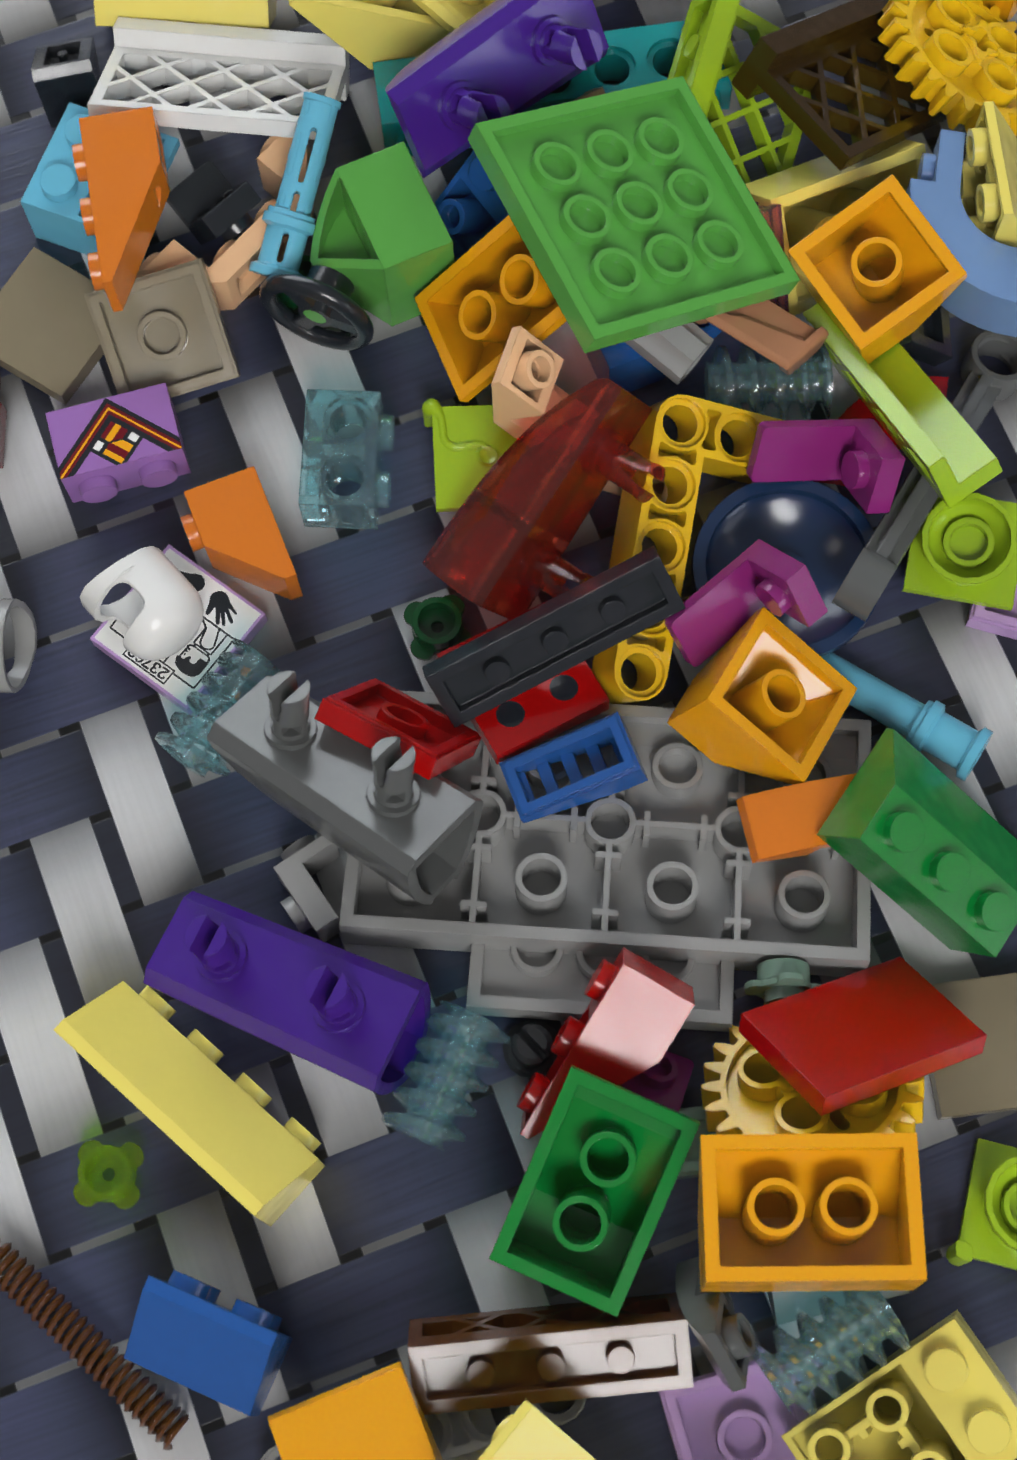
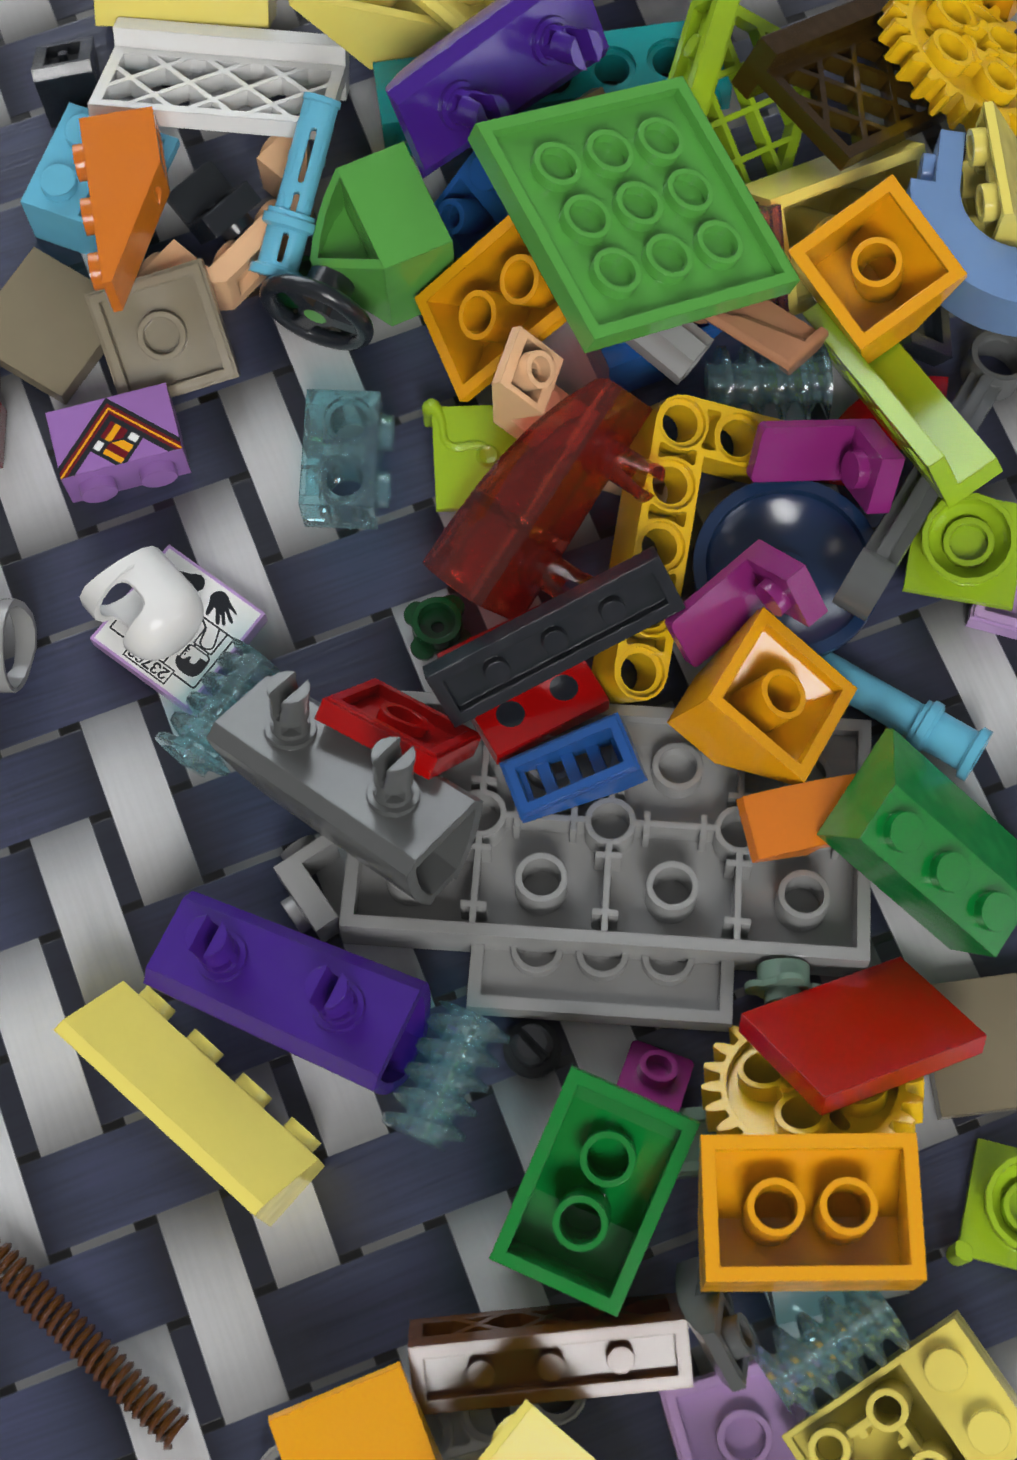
clear neon green plate [73,1140,144,1210] -> none
blue slope [124,1270,293,1416] -> none
orange slope [180,466,303,600] -> none
slope [516,947,695,1139] -> none

